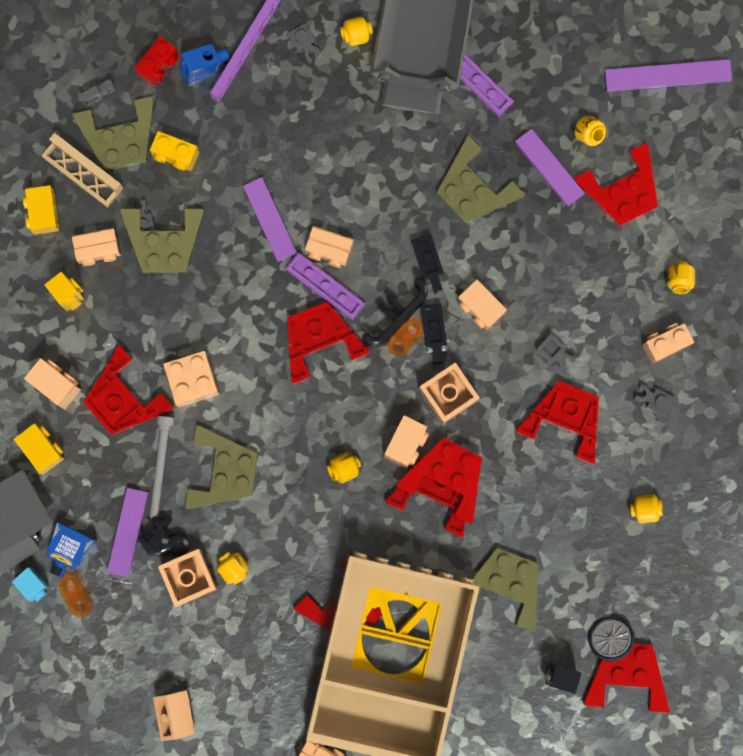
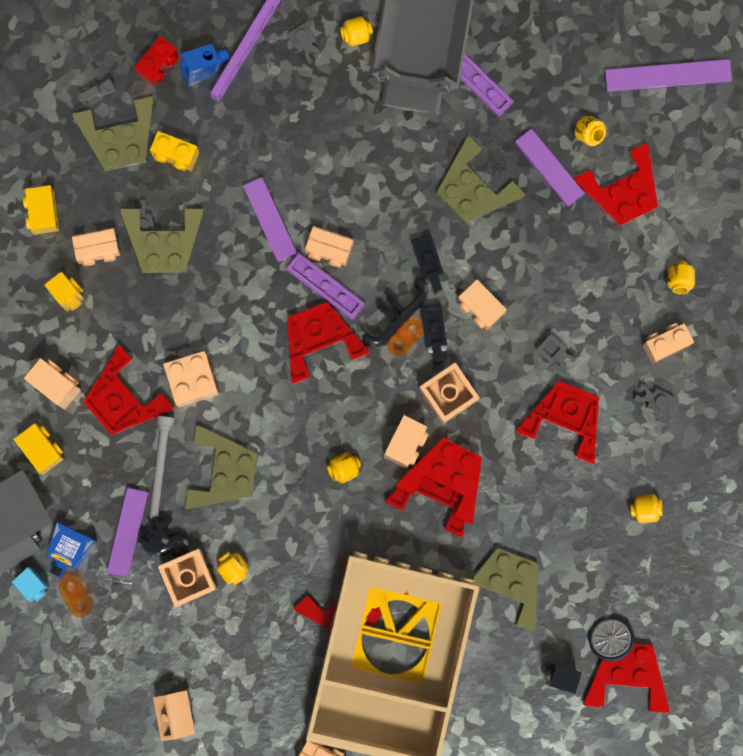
tan fence [41,133,123,208] -> none

